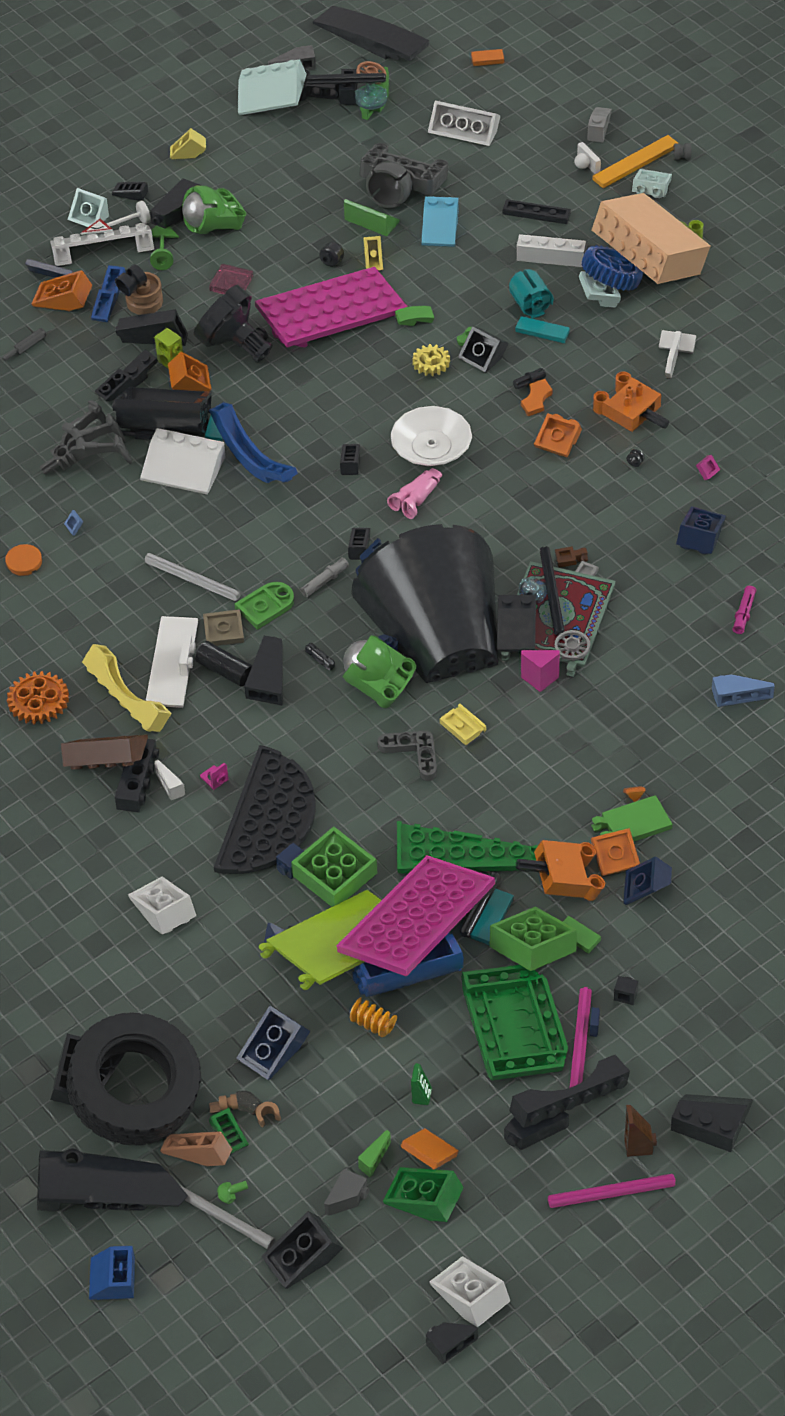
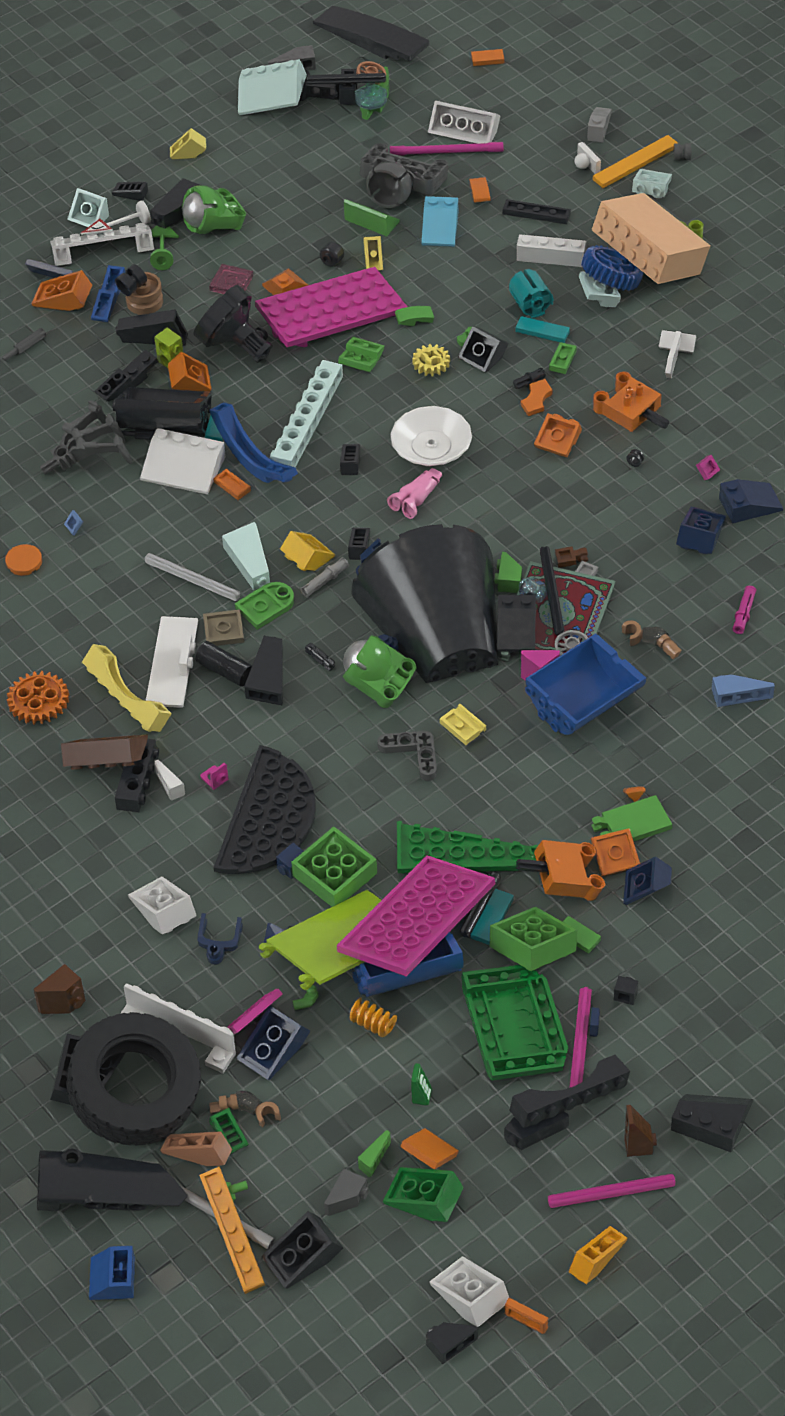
none -> reddish brown slope [33,964,86,1014]
none -> white bracket [121,984,236,1073]
none -> dark blue piece [197,913,243,965]
none -> light orange tile [199,1167,265,1294]
none -> orange tile [213,469,251,500]
none -> light aqua slope [222,522,270,590]
none -> dark pink tile [227,988,282,1035]
none -> orange slope [262,268,308,295]
none -> light aqua brick [270,360,343,467]
none -> yellow slope [280,531,335,571]
none -> bright green arm [292,985,318,1010]
none -> bright green slope [338,337,385,372]
none -> dark pink piece [390,142,504,156]
none -> orange slope [469,177,490,202]
none -> bright green slope [495,552,522,593]
none -> orange tile [505,1298,548,1334]
none -> blue cylinder [525,633,646,735]
none -> bright green plate [549,342,577,374]
none -> light orange slope [569,1226,628,1284]
none -> medium nougat piece [622,620,682,659]
none -> dark blue slope [719,479,783,524]

